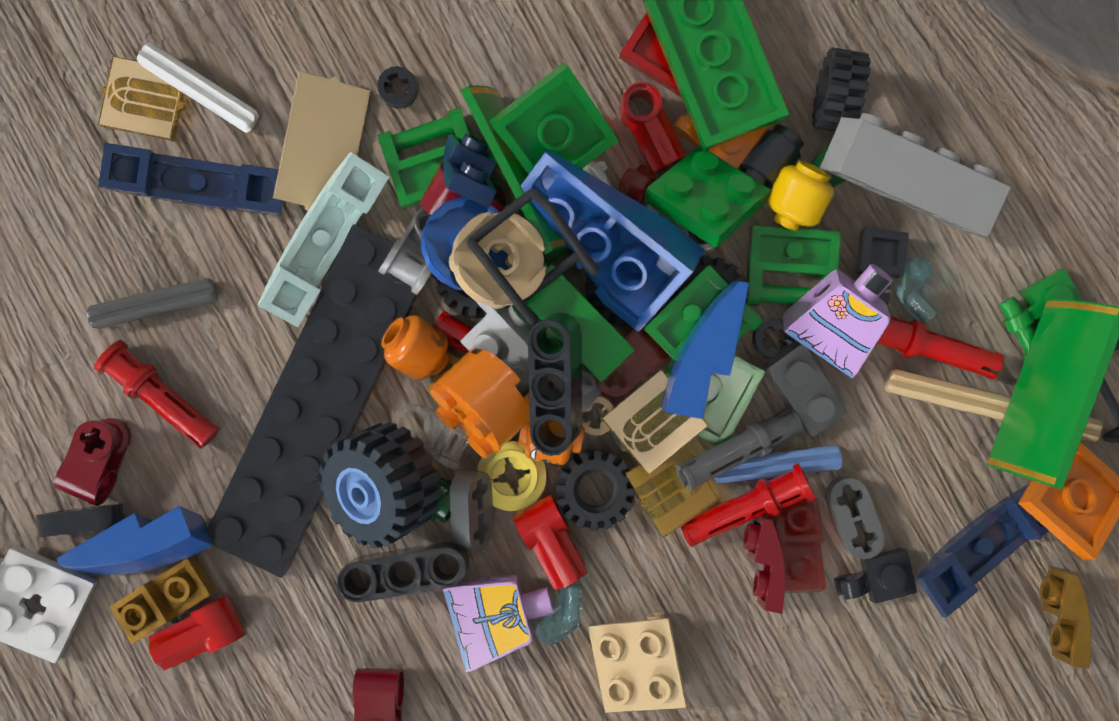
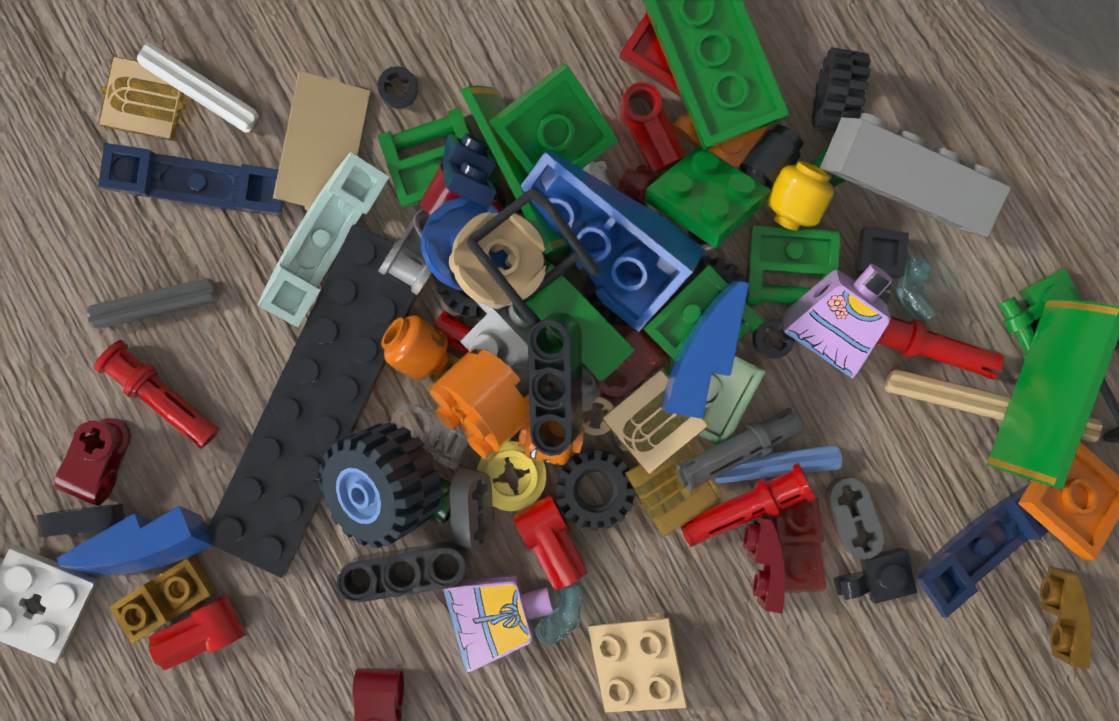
dark grey plate [762,340,848,438] -> none

